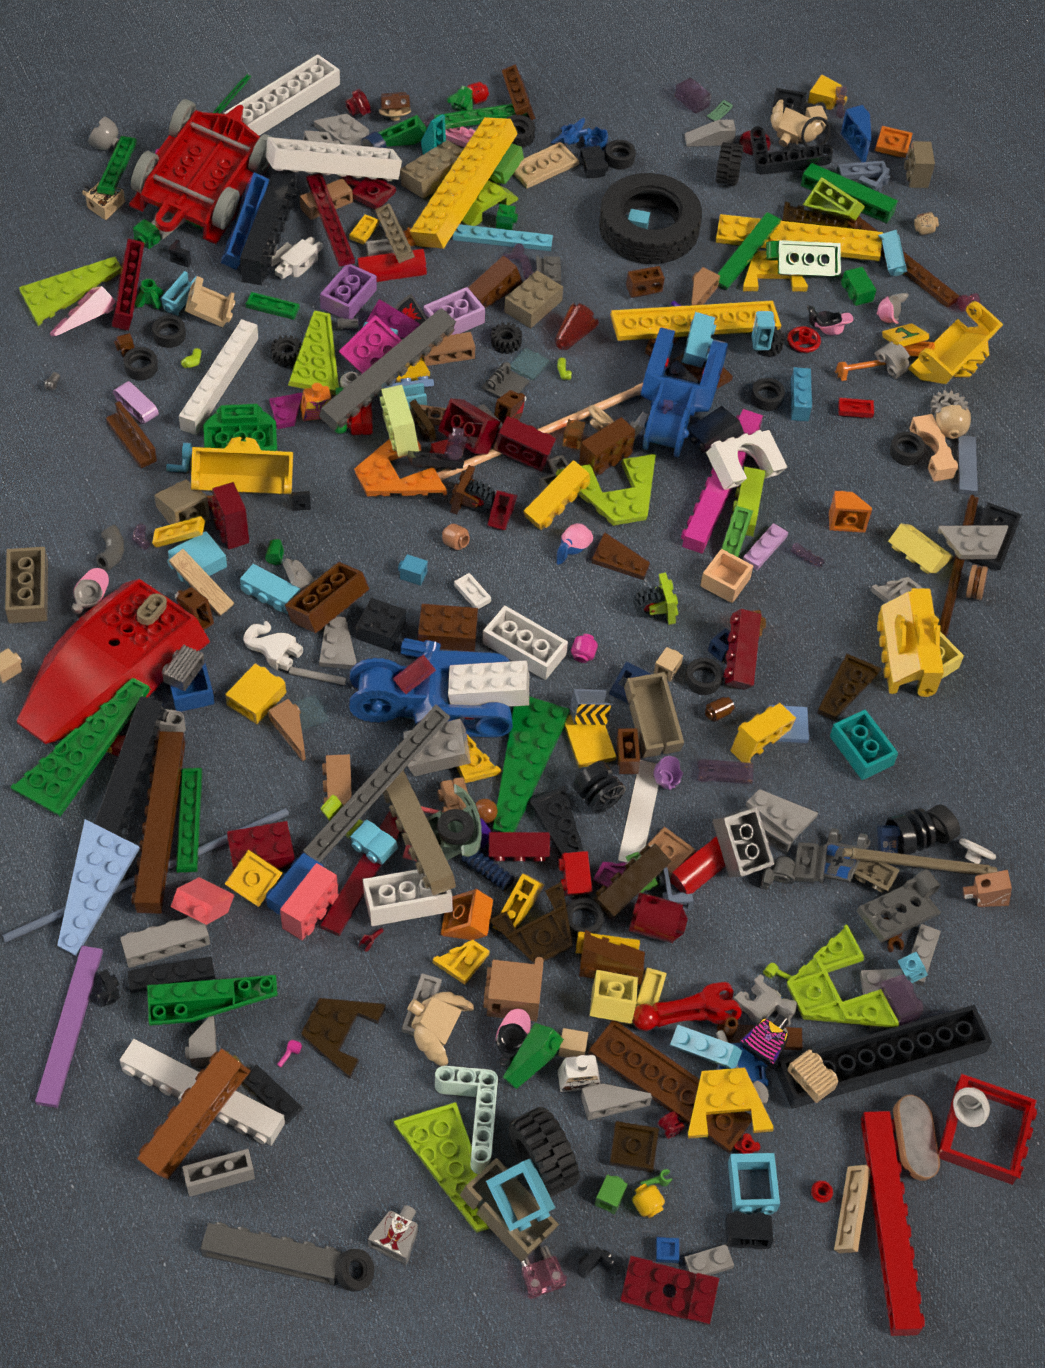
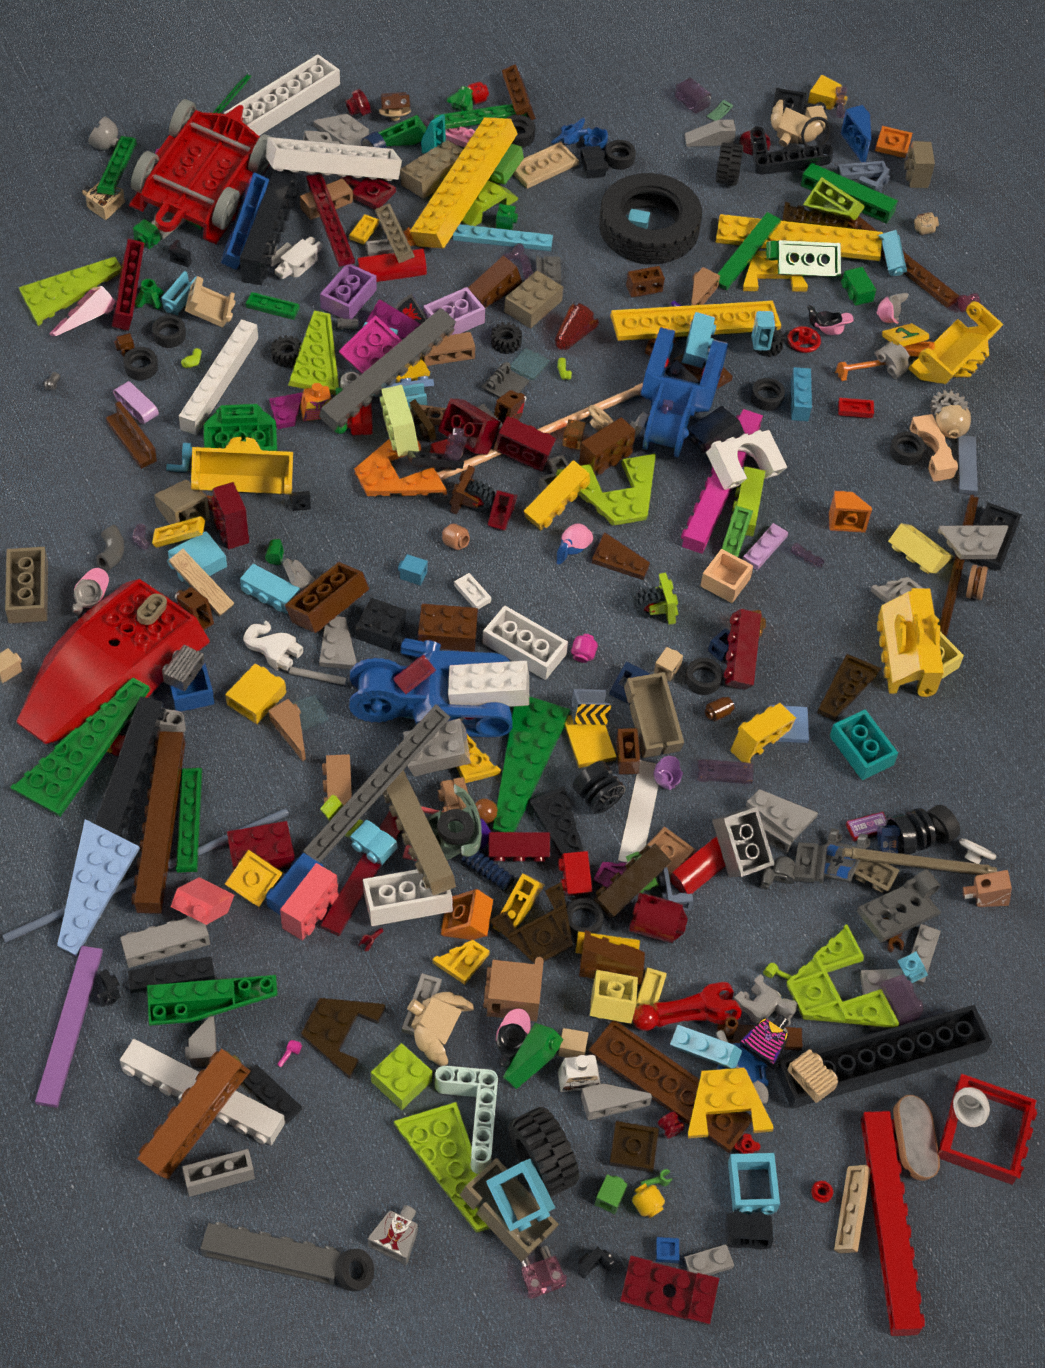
none -> lime brick [371,1043,432,1110]
none -> tile [846,812,886,841]

